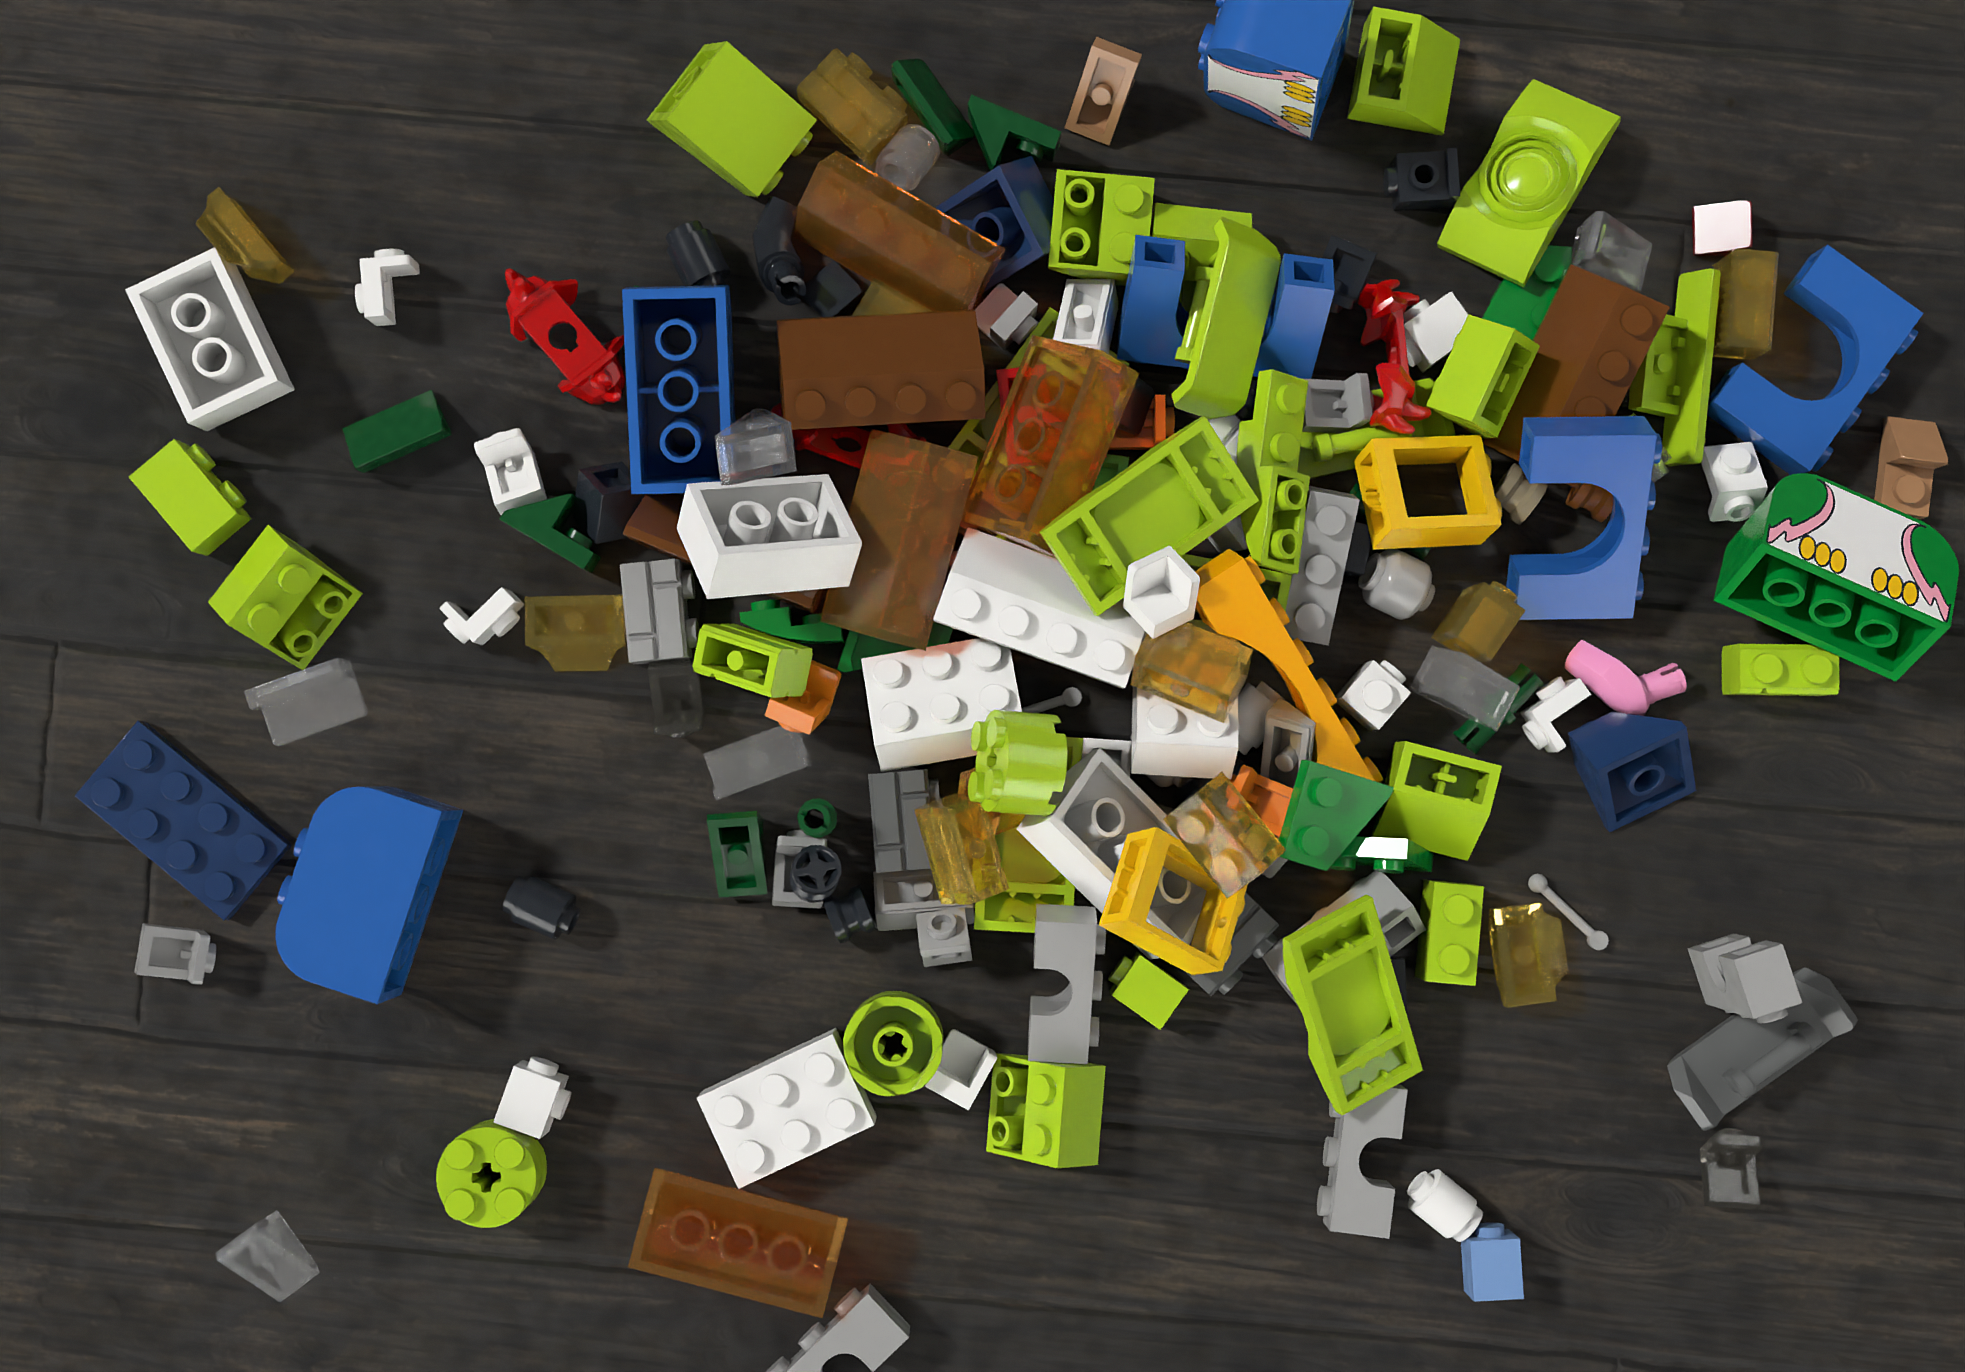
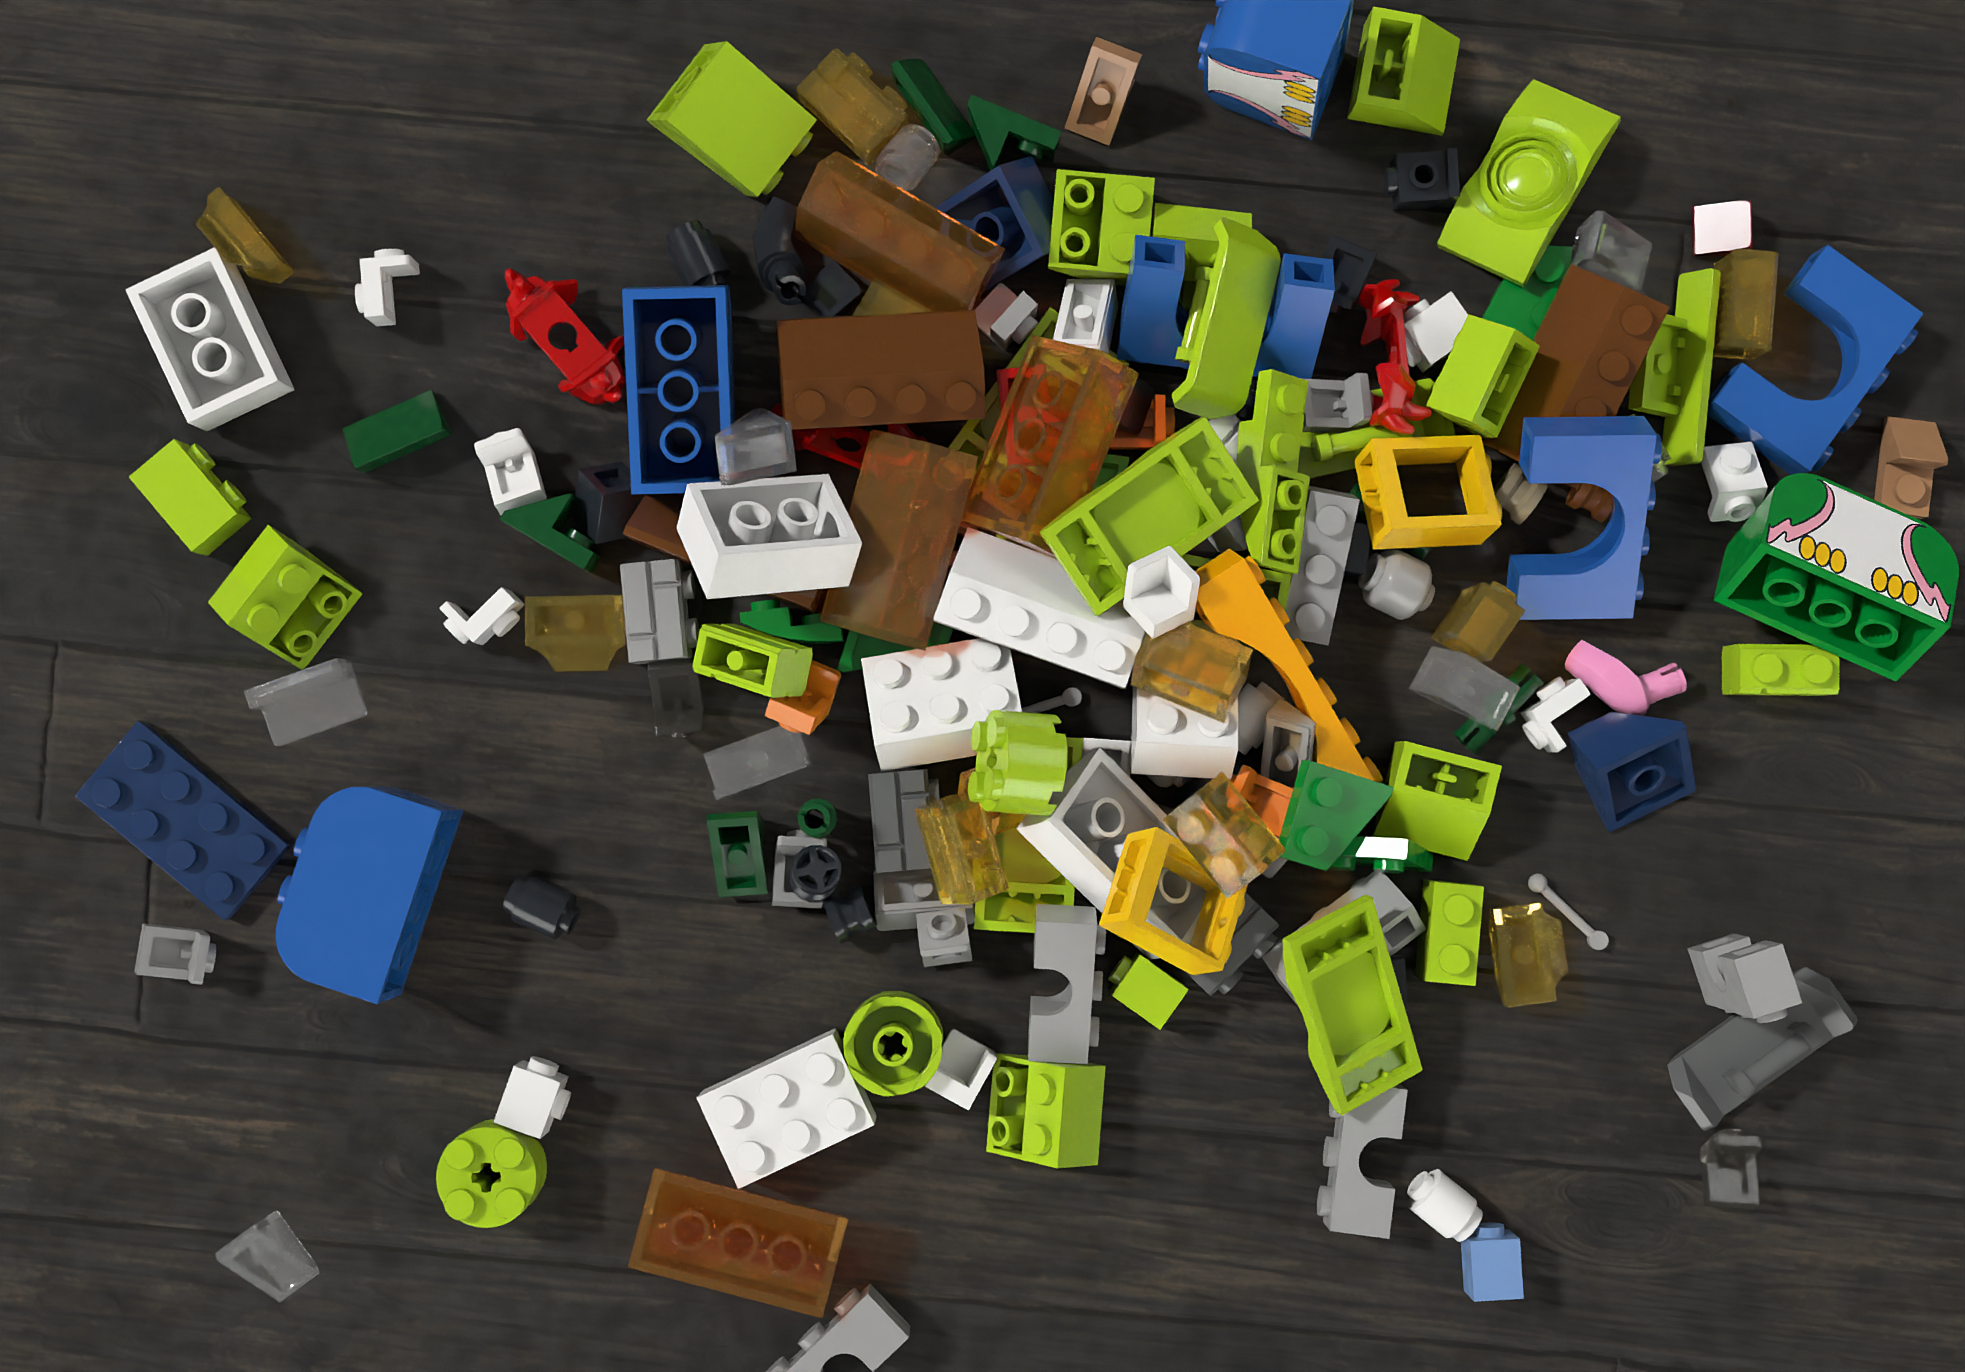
white brick [1335,660,1411,731] -> none

